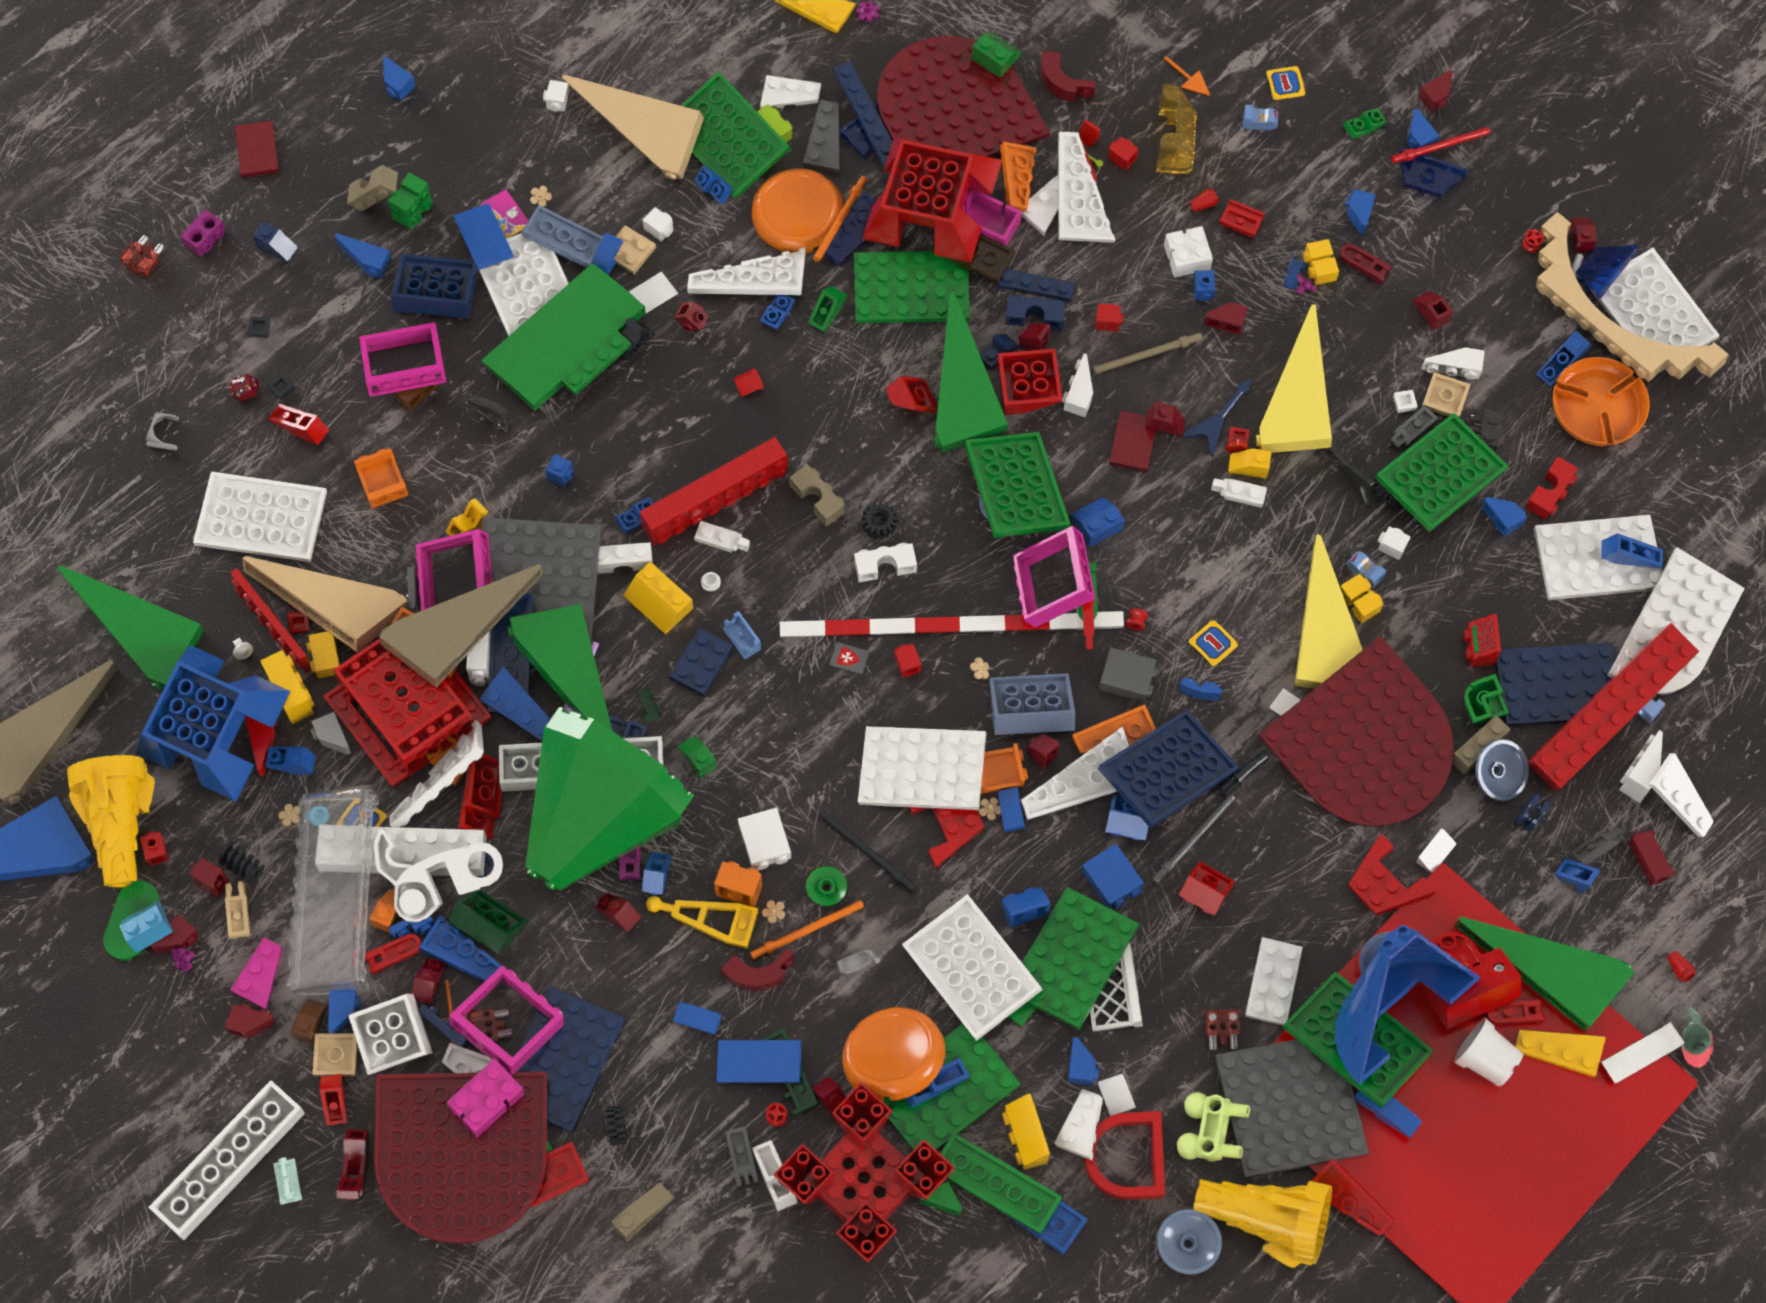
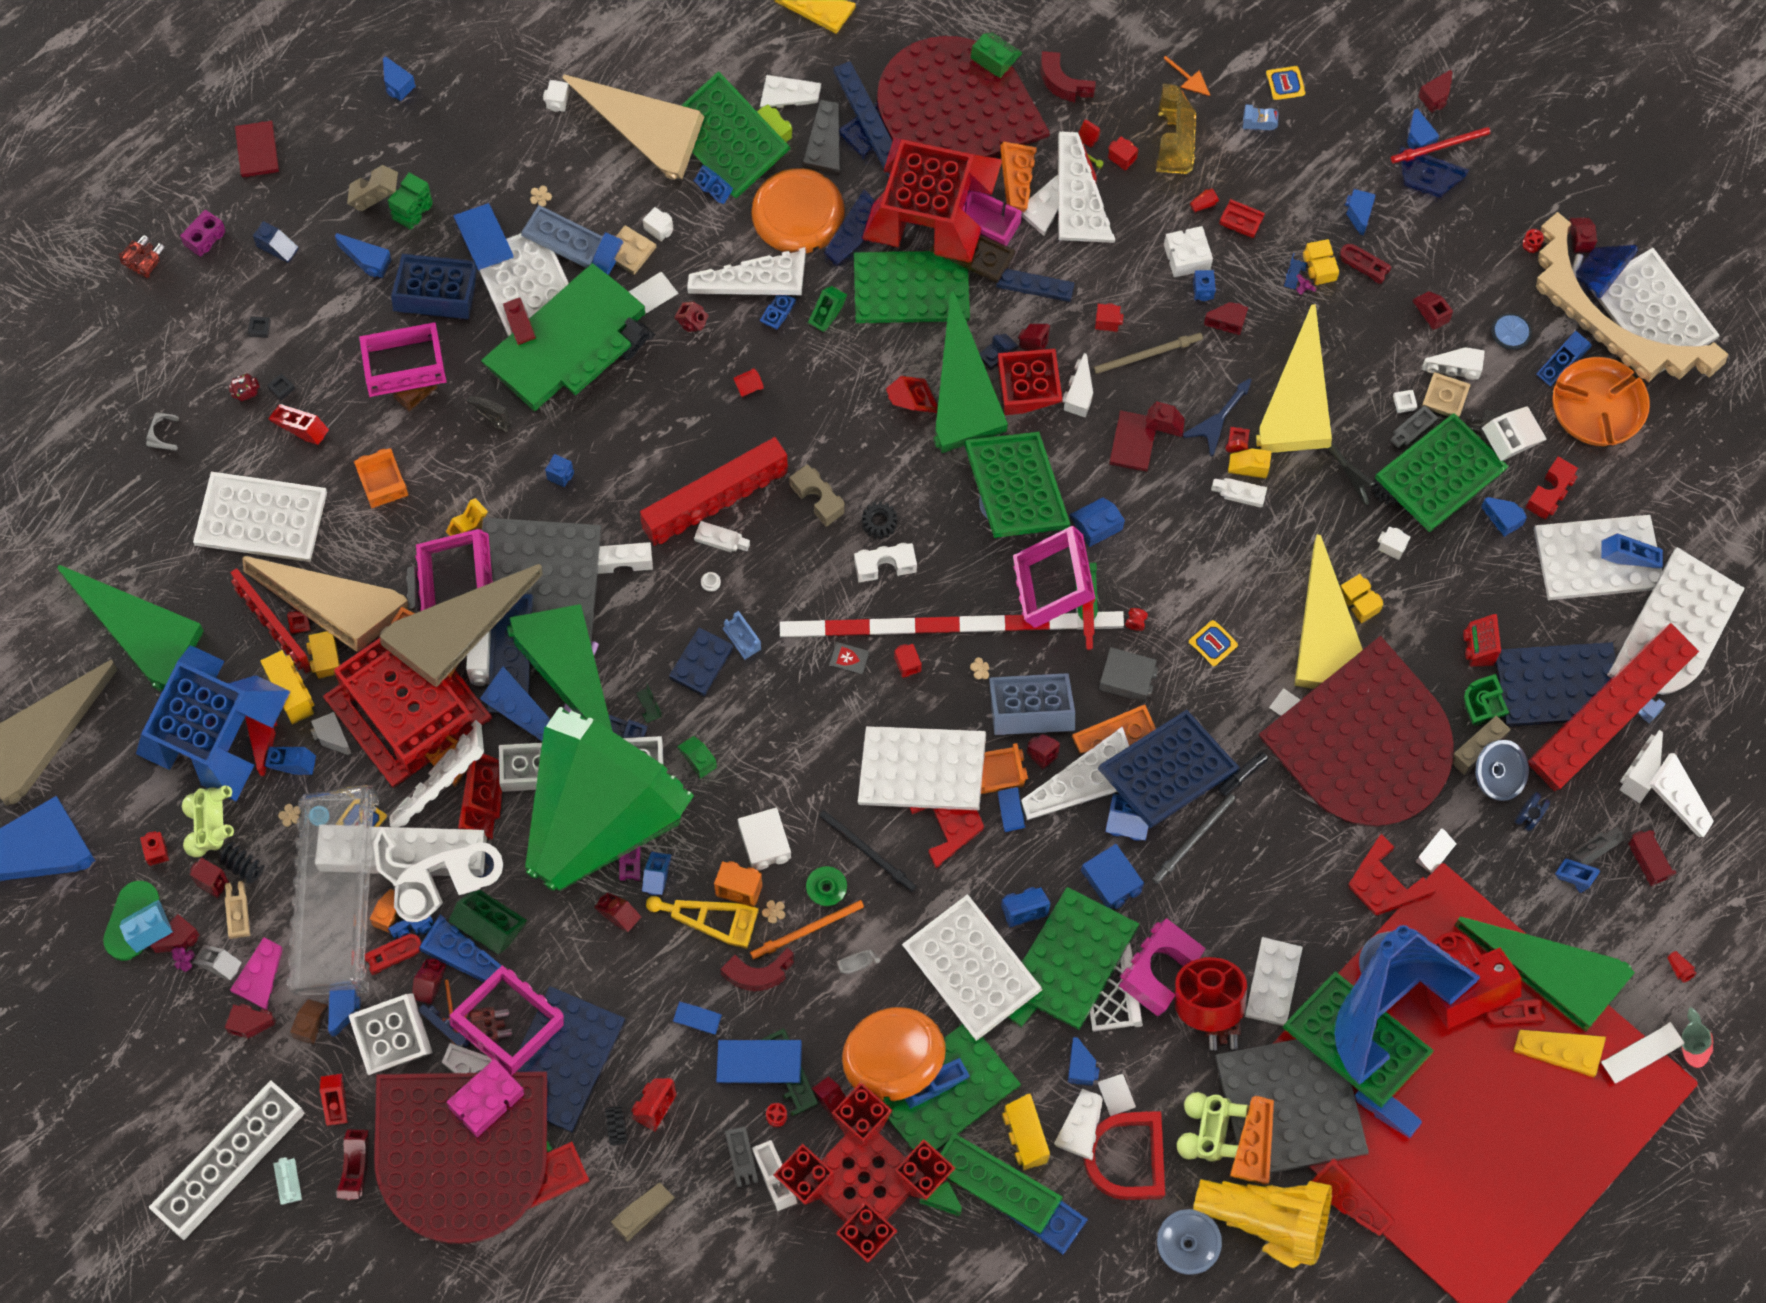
yellow cone [67,755,155,888] -> none
white plate [233,638,253,660] -> none
tan plate [313,1034,358,1077] -> none
dark pink sticker [481,190,528,239] -> none
blue slope [615,497,654,535] -> none
yellow slope [623,562,693,635] -> none
orange bar [813,176,867,262] -> none
magenta plant [856,1,879,22] -> none
tan plant [979,798,1001,820] -> none
dark blue arch [1005,295,1065,331] -> none
blue slope [1178,677,1223,701] -> none
red slope [1179,861,1235,916] -> none
green slope [1343,108,1387,140] -> none
medium blue leg [1347,551,1386,590] -> none
white piece [1453,1018,1524,1086] -> none
none -> yellowish green piece [182,785,234,858]
none -> light grey slope [193,944,242,980]
none -> dark red slope [503,297,536,345]
none -> red slope [631,1078,677,1131]
none -> dark pink arch [1118,918,1206,1016]
none -> red piece [1175,957,1247,1032]
none -> orange wing [1230,1096,1274,1185]
none -> white slope [1482,406,1547,461]
none -> medium blue wheel [1491,313,1532,350]

